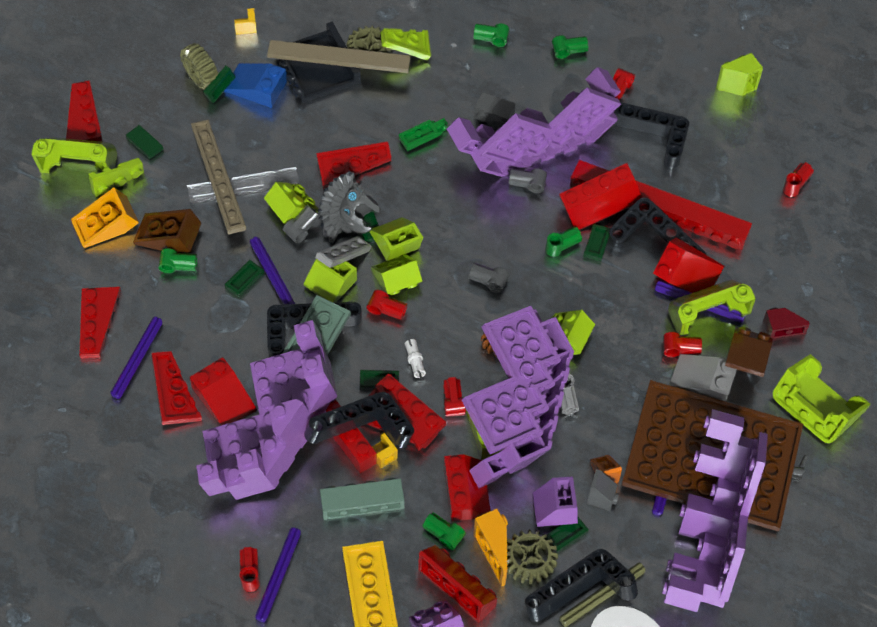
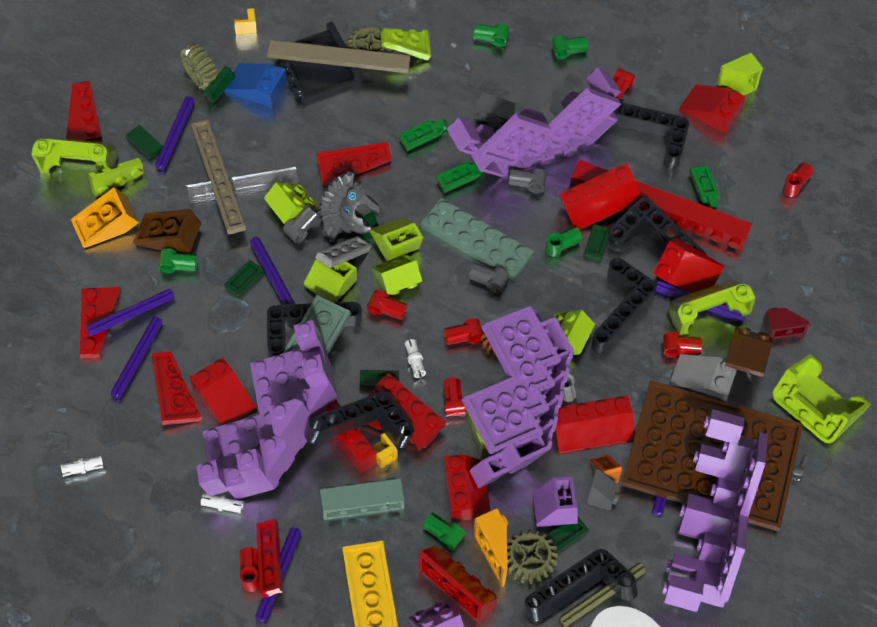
none -> white pin [61,455,103,477]
none -> dark purple axle [86,289,174,336]
none -> dark purple axle [155,96,194,170]
none -> white pin [201,493,244,514]
none -> red plate [256,518,282,598]
none -> sand green plate [420,198,534,281]
none -> green hinge [436,161,483,193]
none -> red piece [444,318,484,345]
none -> red slope [553,395,635,454]
none -> black beam [591,257,657,353]
none -> red slope [679,84,746,133]
none -> green hinge [689,165,719,210]

